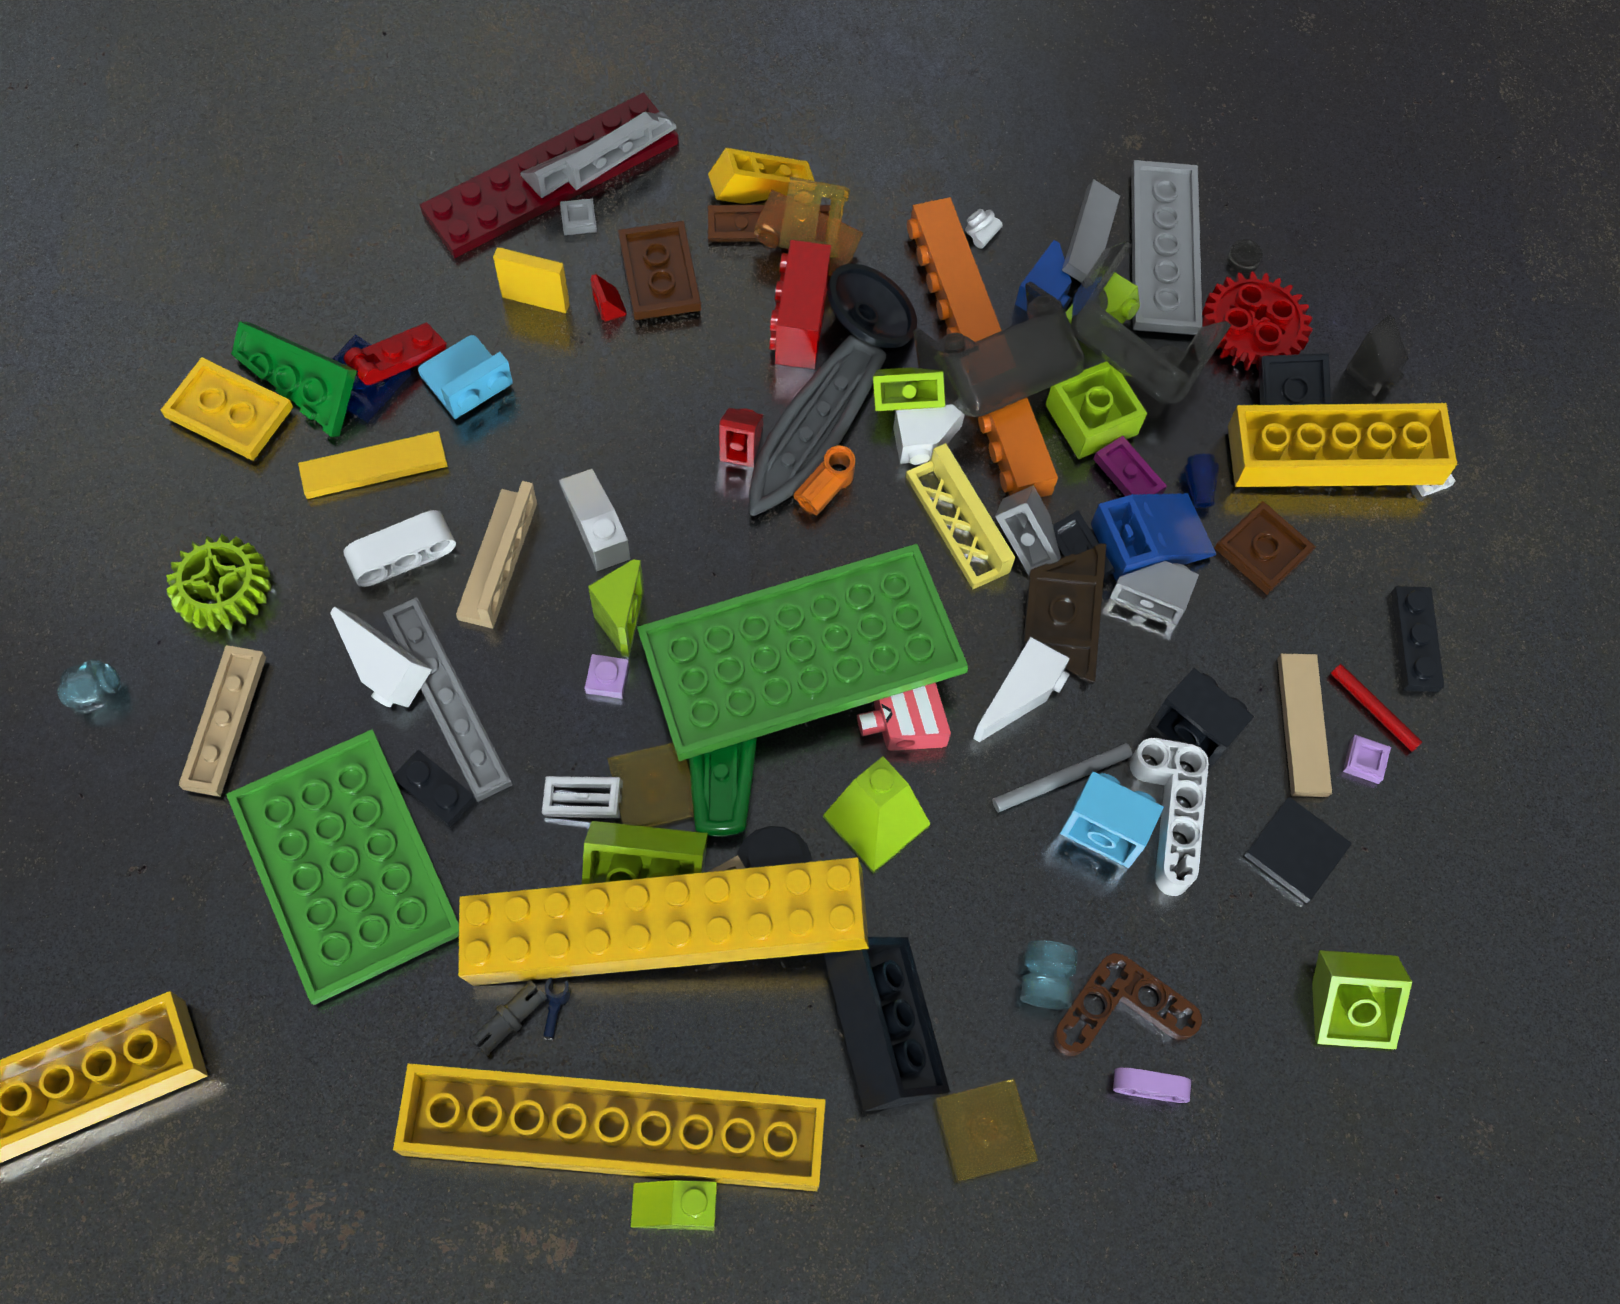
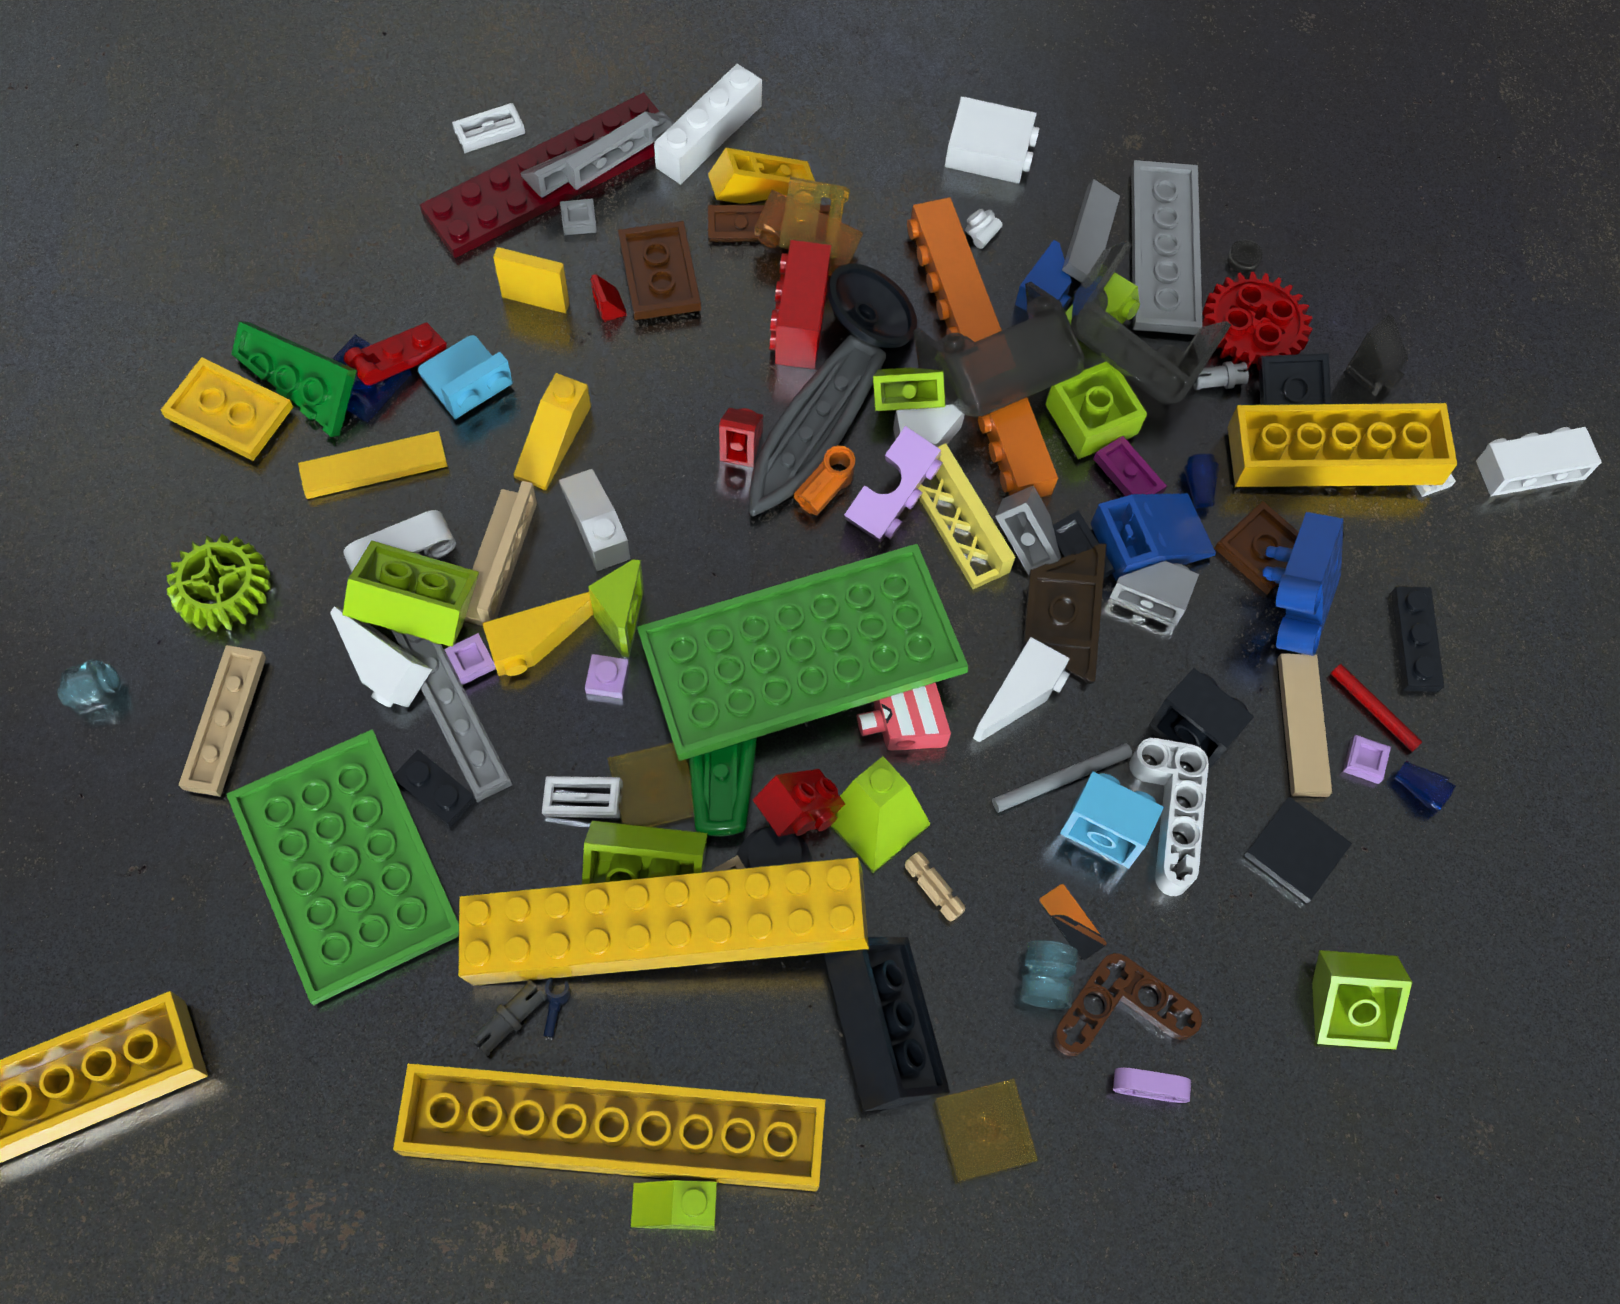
none -> lime slope [342,540,479,647]
none -> lavender plate [444,633,496,685]
none -> white tile [452,103,525,153]
none -> yellow slope [482,592,593,676]
none -> yellow slope [514,373,591,490]
none -> white brick [654,64,762,185]
none -> red brick [753,769,845,837]
none -> lavender arch [844,426,943,543]
none -> tan axle [905,852,966,922]
none -> white brick [945,96,1039,184]
none -> sticker [1039,884,1107,960]
none -> light grey pin [1192,361,1249,390]
none -> blue piece [1263,512,1345,656]
none -> clear blue cone [1395,761,1456,811]
none -> white brick [1476,427,1602,496]

